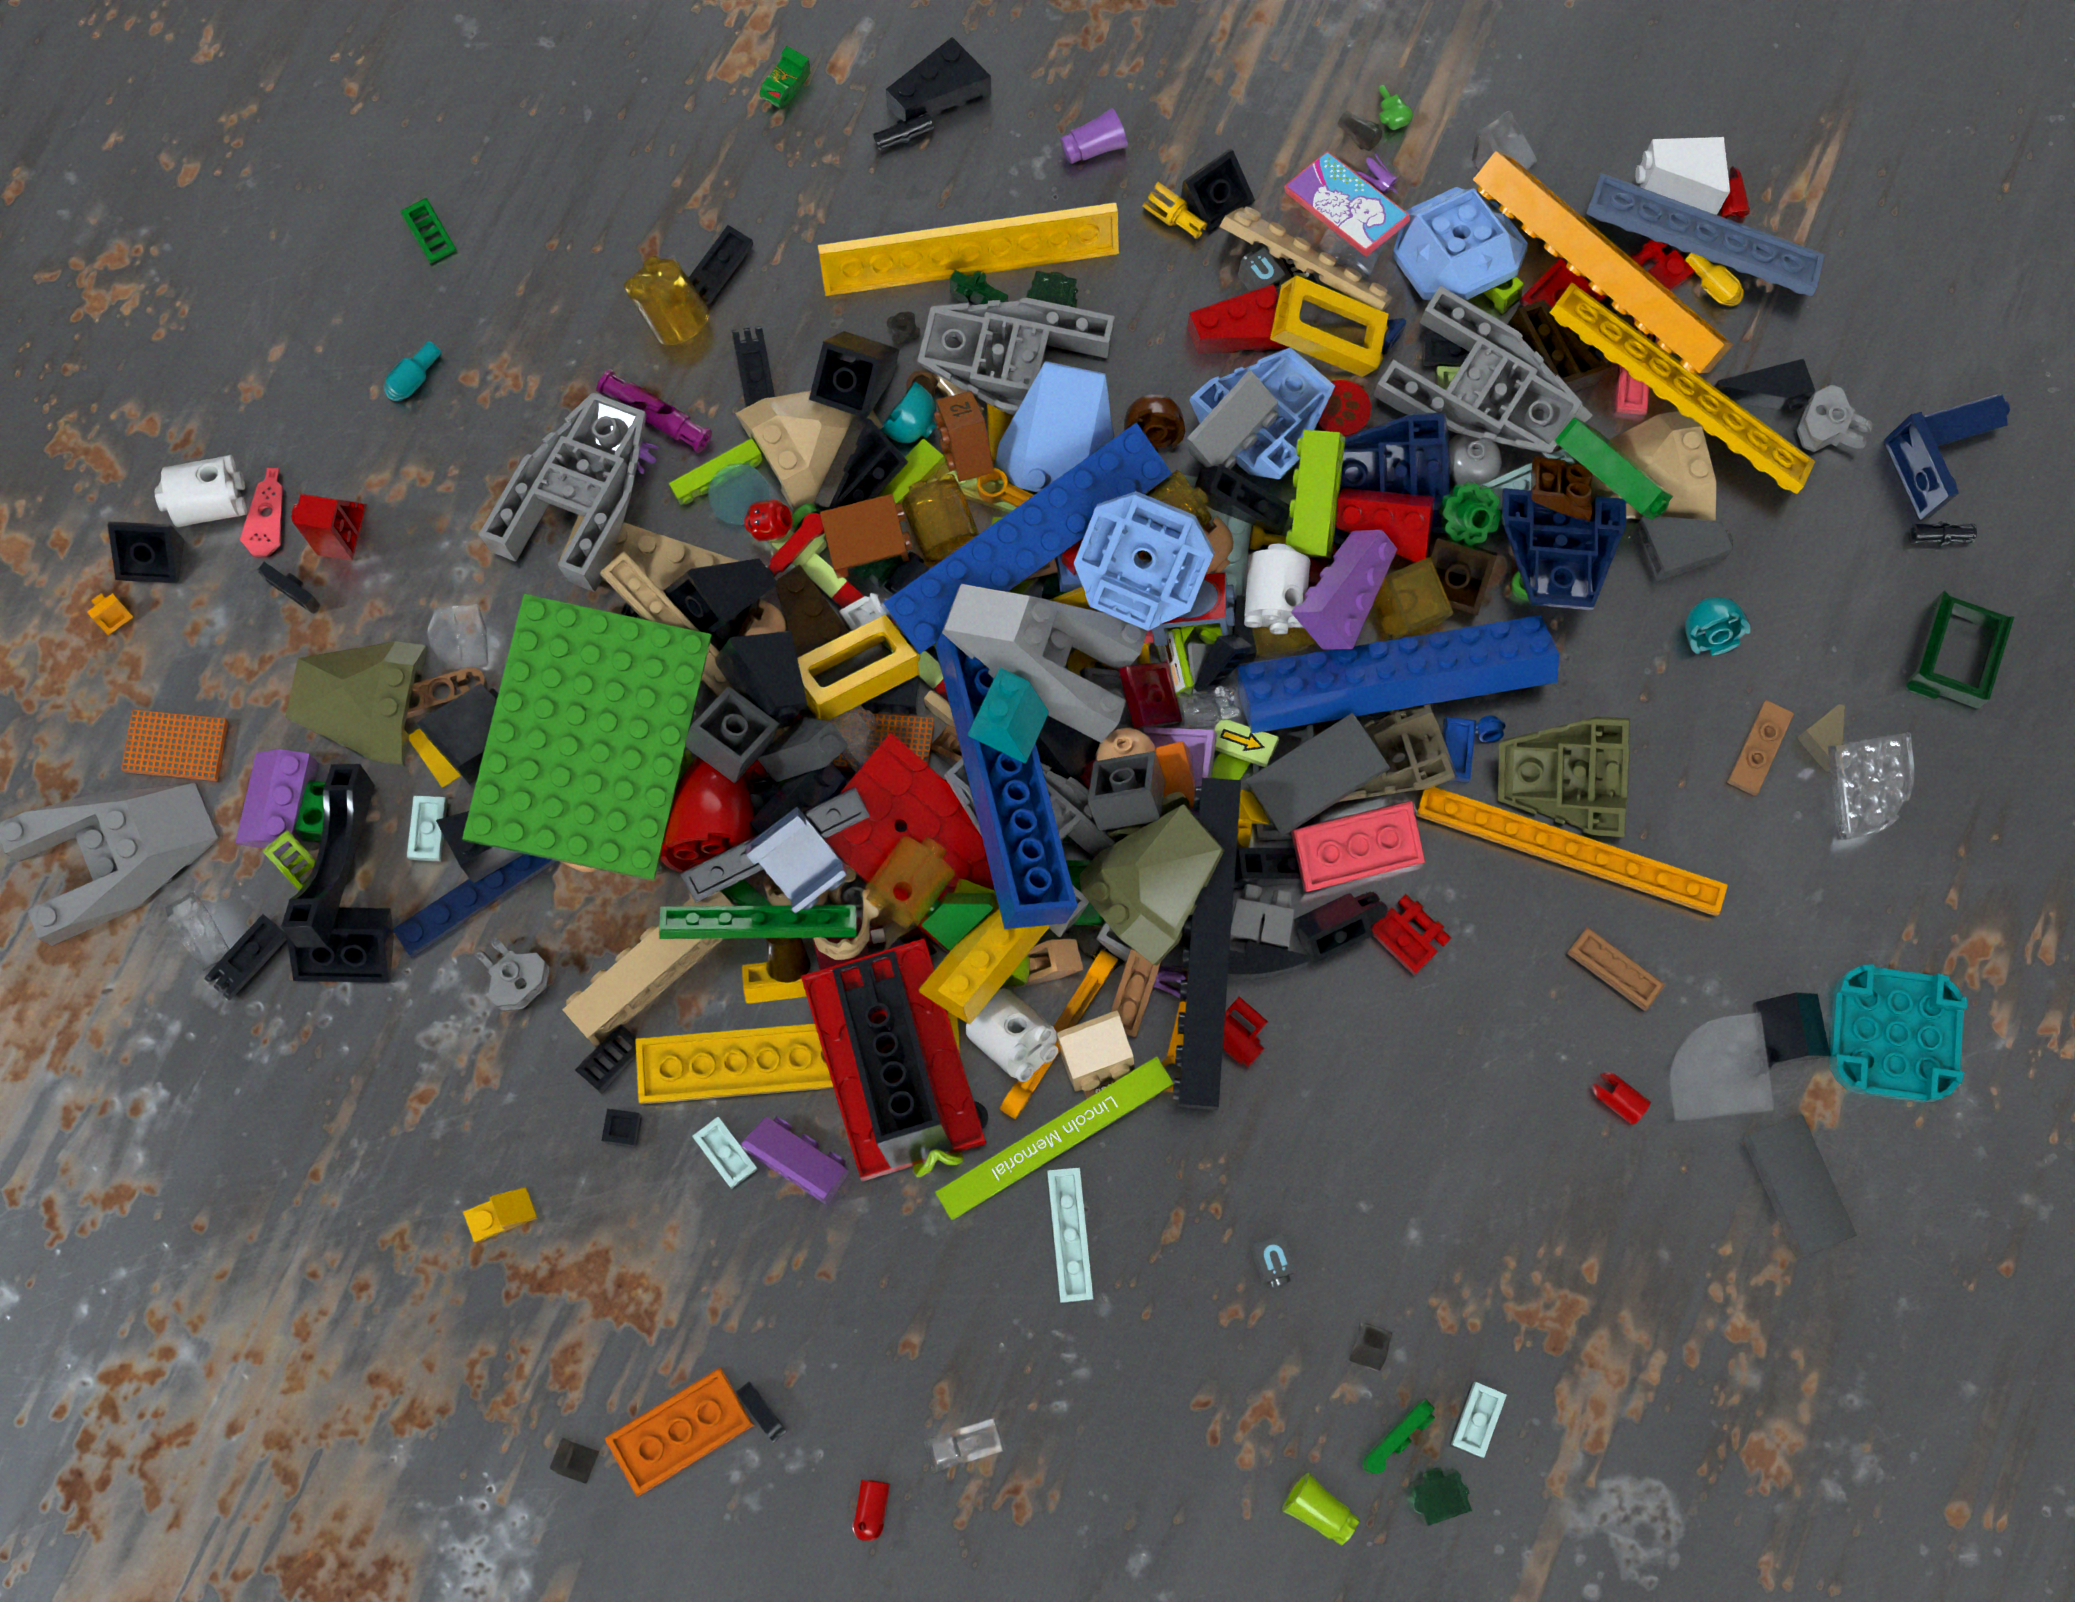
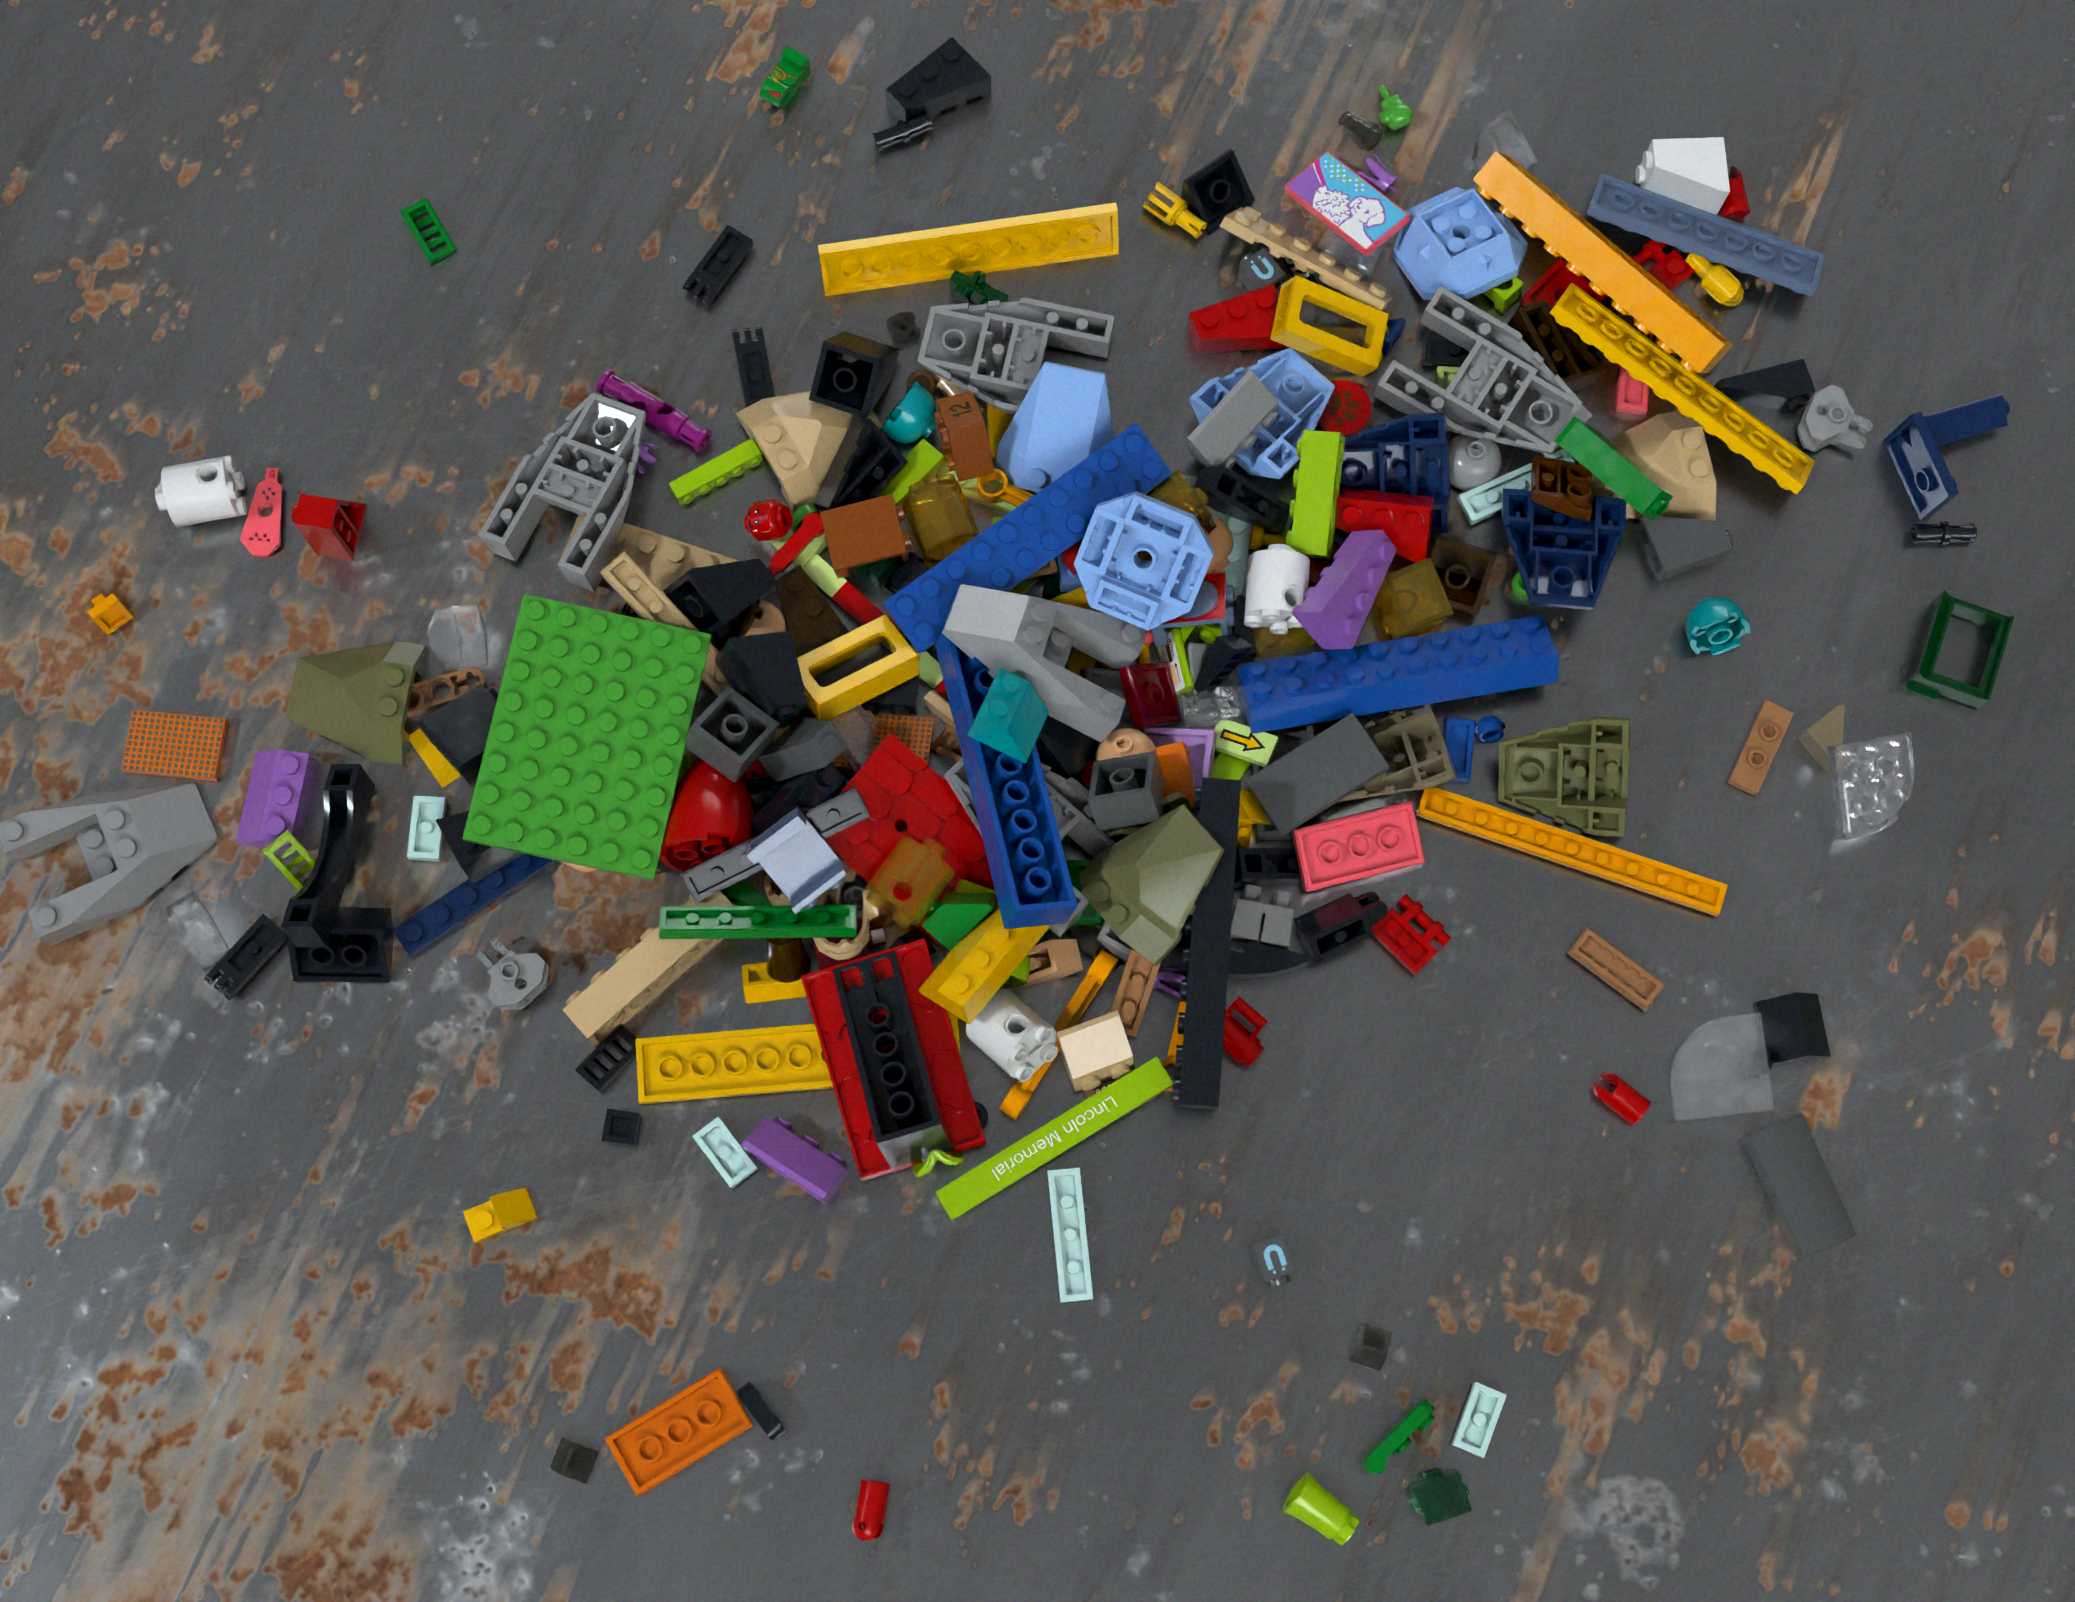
black slope [107,521,184,583] -> none
black plate [257,561,320,613] -> none
green leg [295,780,326,843] -> none
teal arm [384,341,442,401] -> none
clear yellow cylinder [624,256,709,345] -> none
clear light blue tile [708,464,770,525] -> none
white slope [838,593,889,632] -> none
clear slope [923,1418,1005,1473] -> none
clear green head [1026,271,1078,308] -> none
medium lavender plant [1060,108,1128,164] -> none
reddish brown cylinder [1124,394,1186,453] -> none
green plant [1439,481,1502,545] -> none
teal tile [1829,964,1968,1103] -> none

